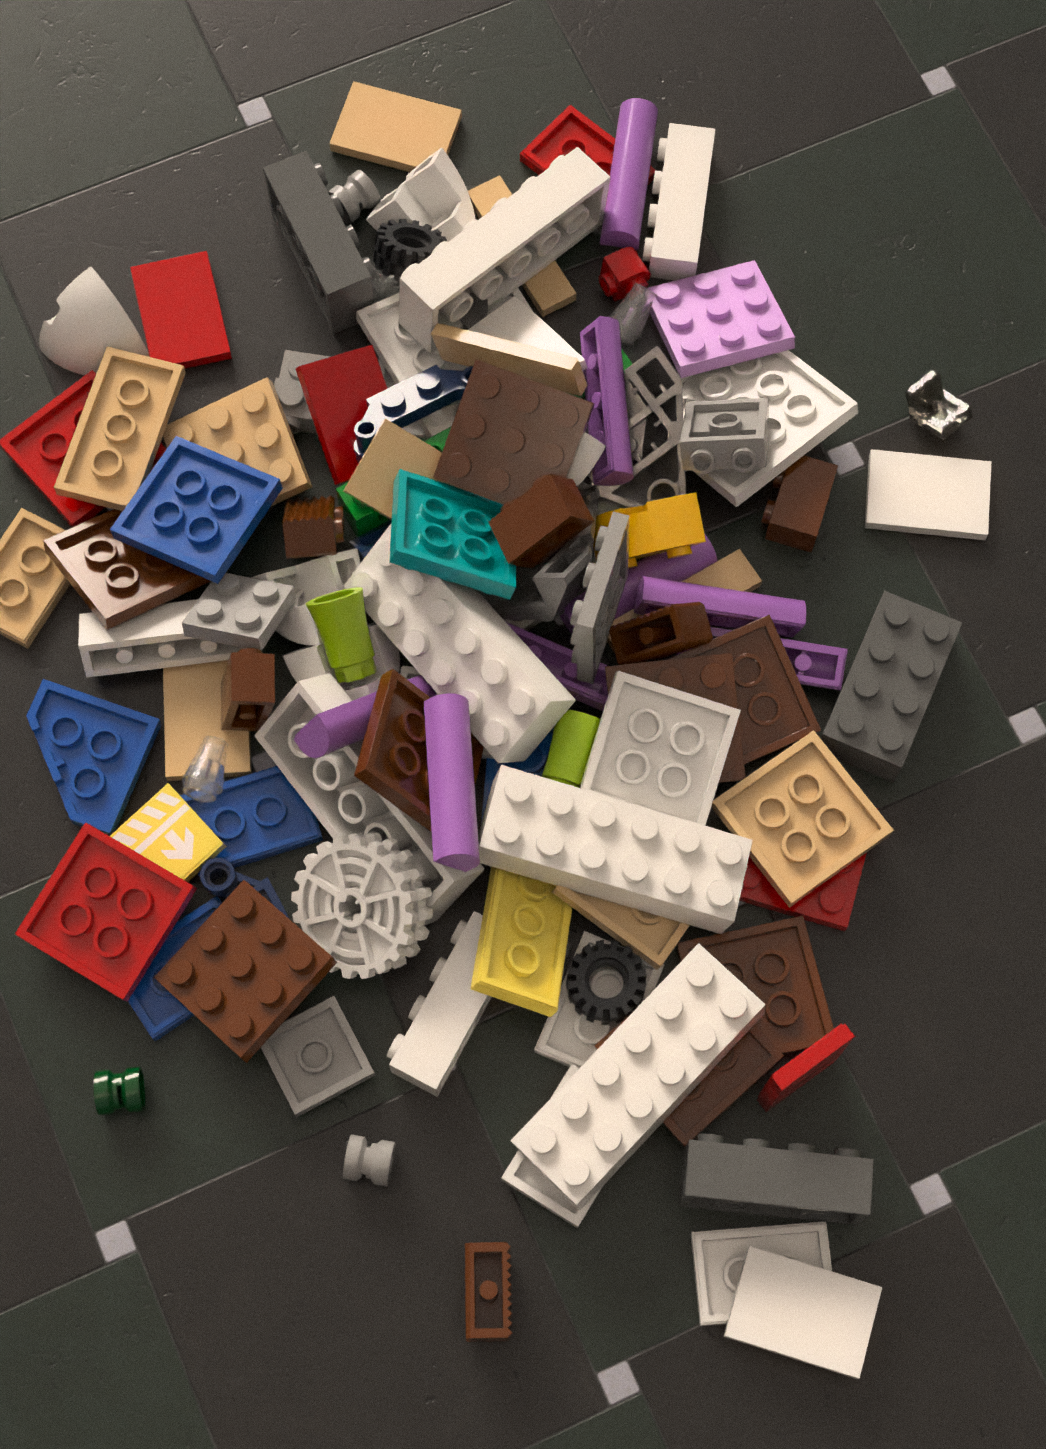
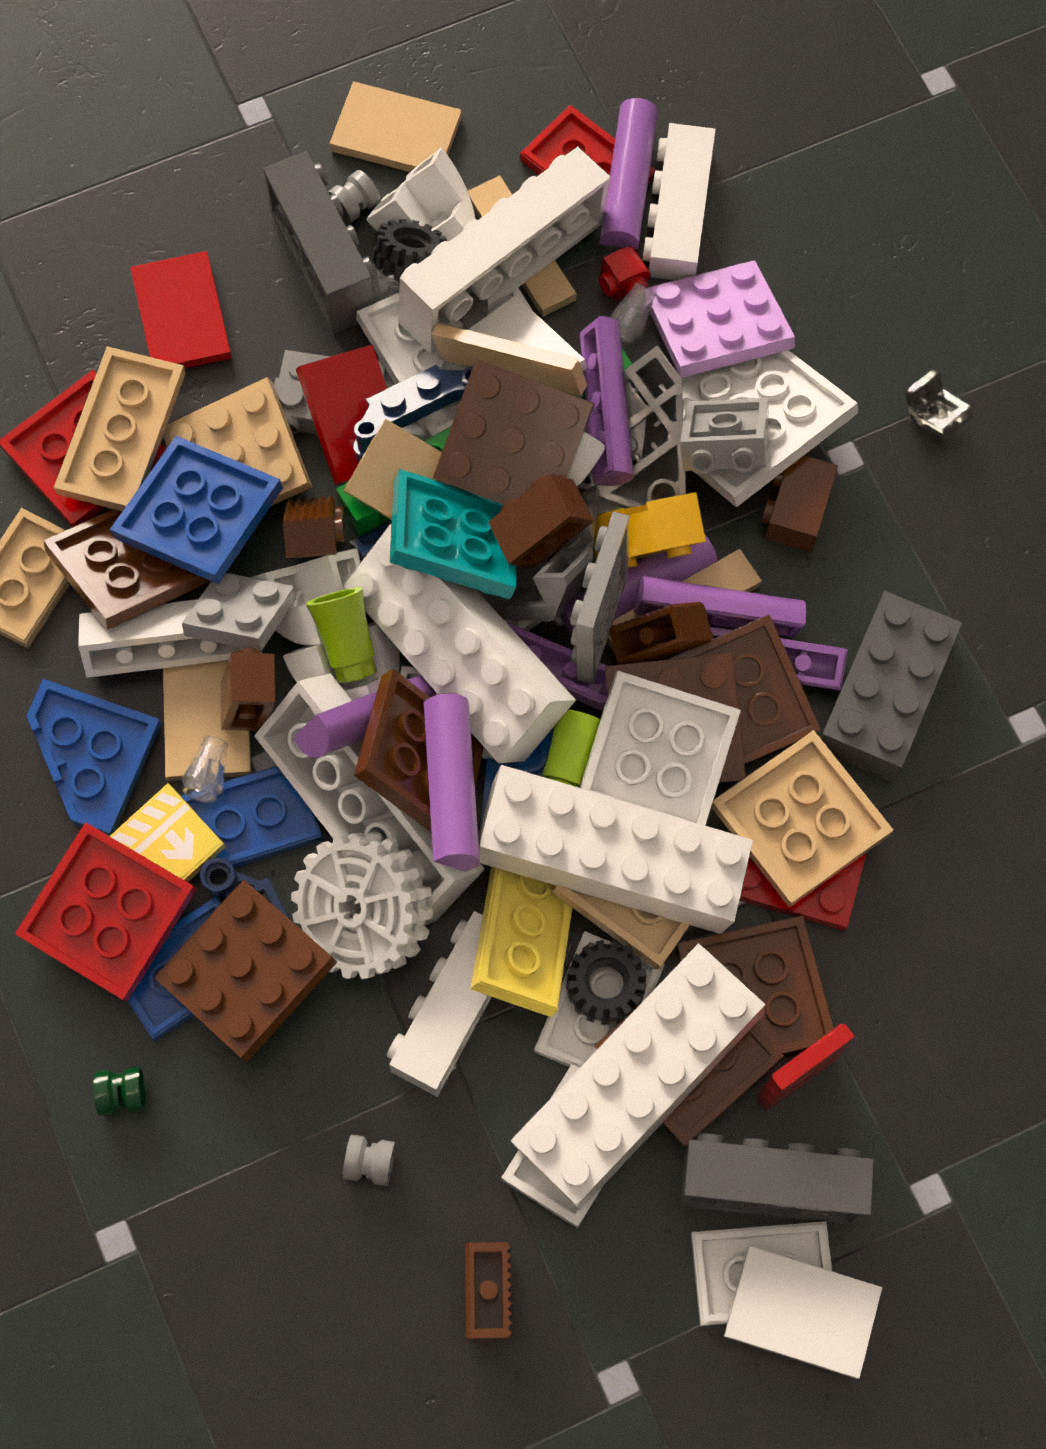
white brick [39,267,150,375] -> none
light grey plate [261,996,375,1118] -> none
white tile [864,449,991,540] -> none

